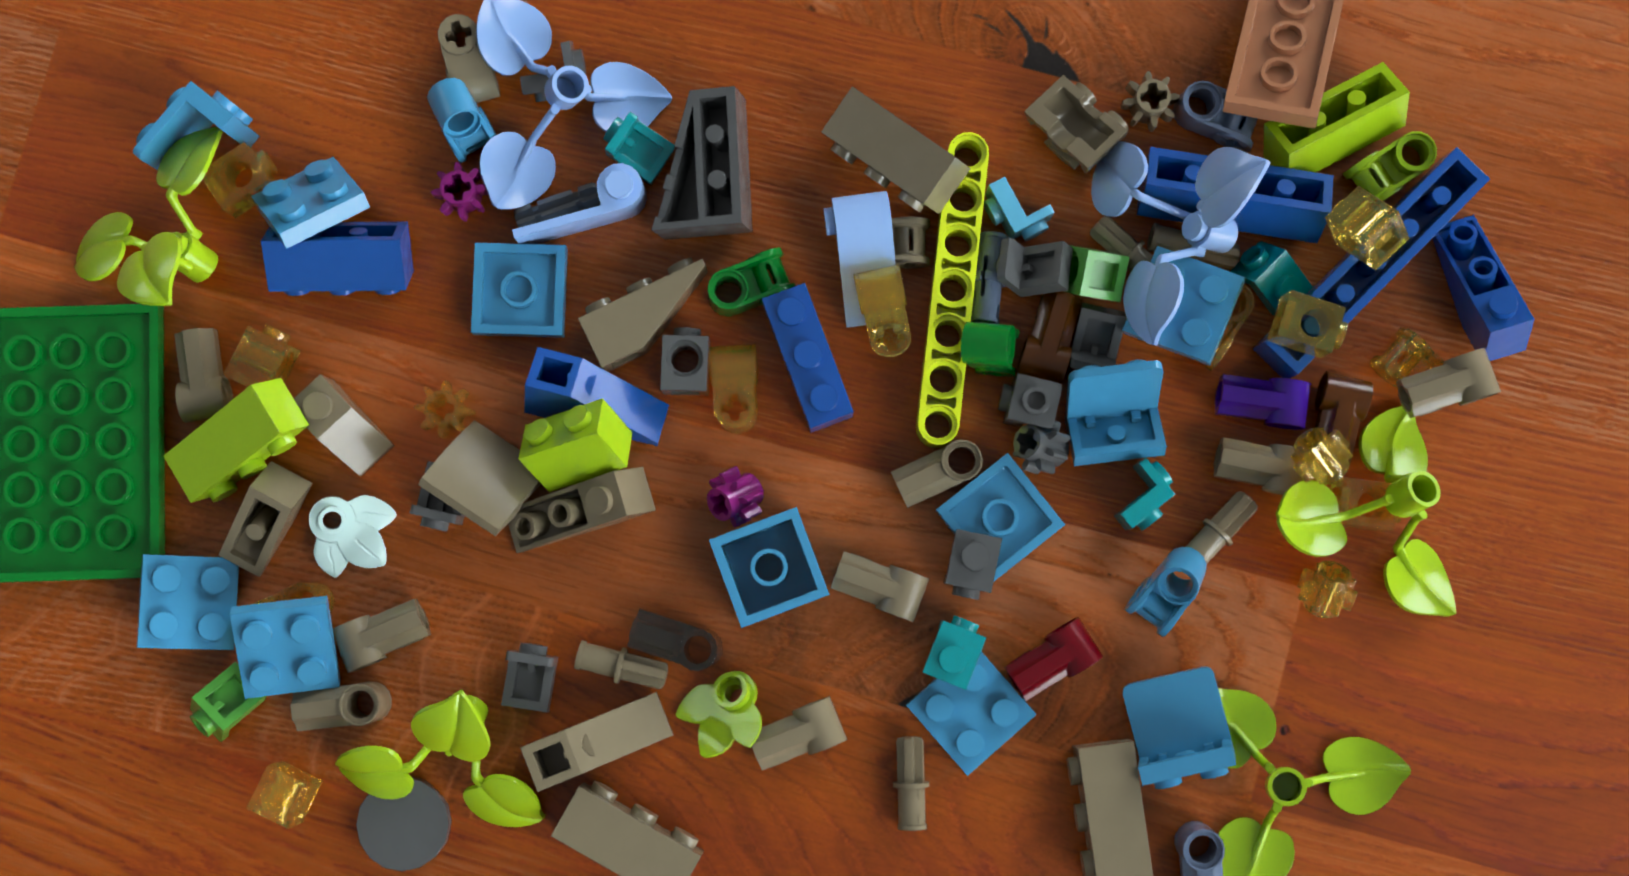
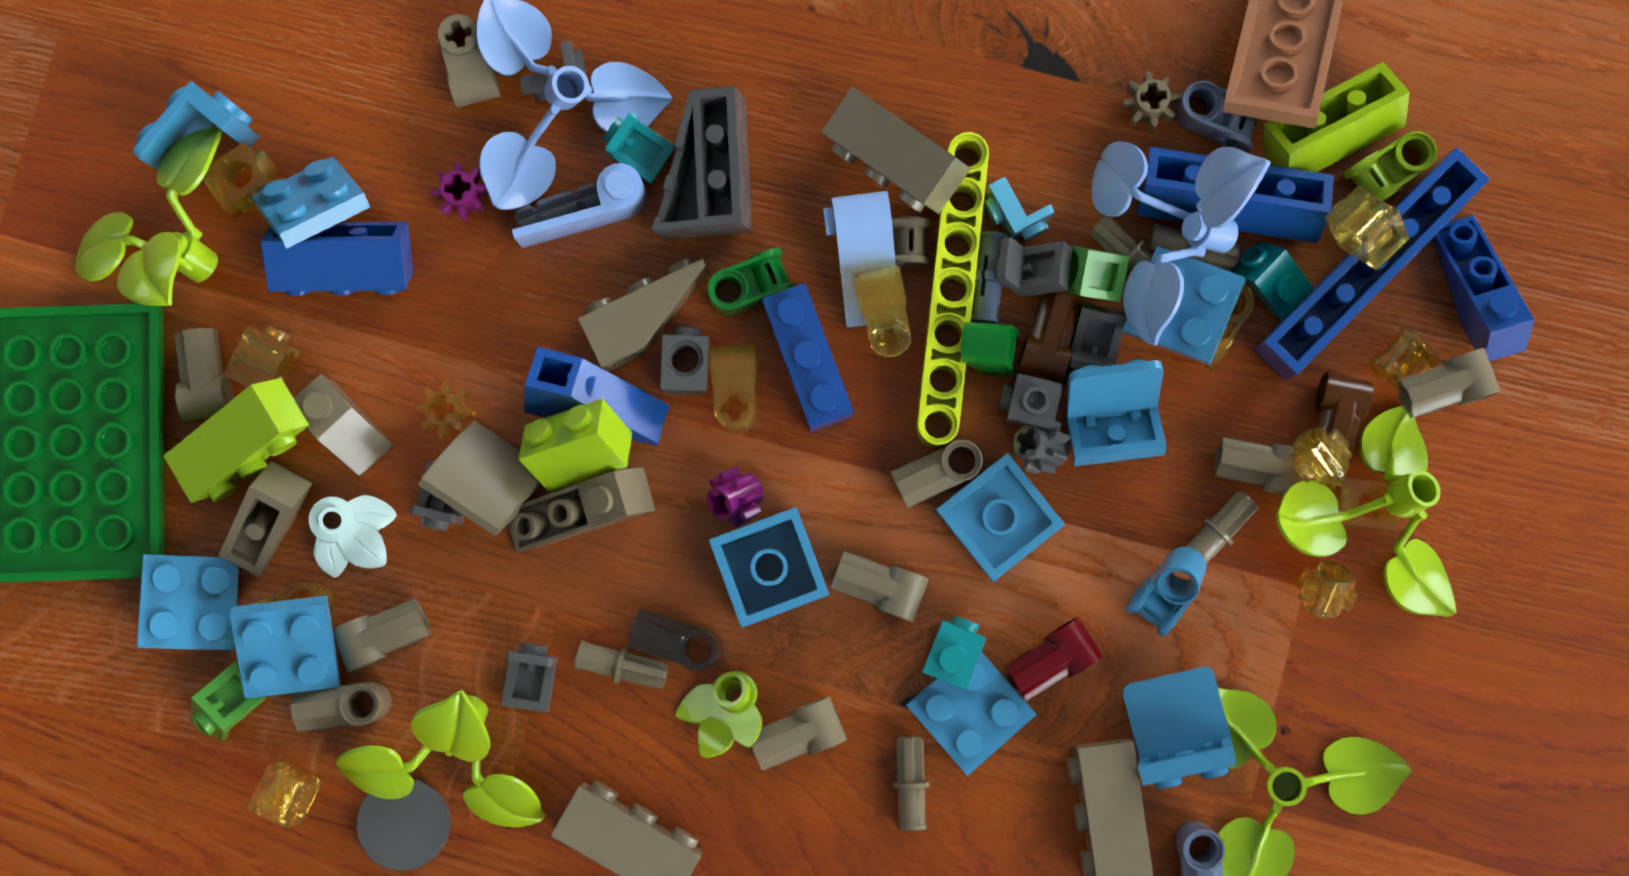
dark azure piece [427,78,497,163] -> none
dark azure plate [471,243,568,338] -> none
dark tan slope [520,692,674,792] -> none
dark grey bracket [944,529,1002,600] -> none
dark tan cylinder [1024,75,1129,173] -> none
teal bracket [1114,458,1175,531] -> none
dark purple piece [1214,374,1311,430] -> none
clear yellow brick [1267,290,1348,358] -> none

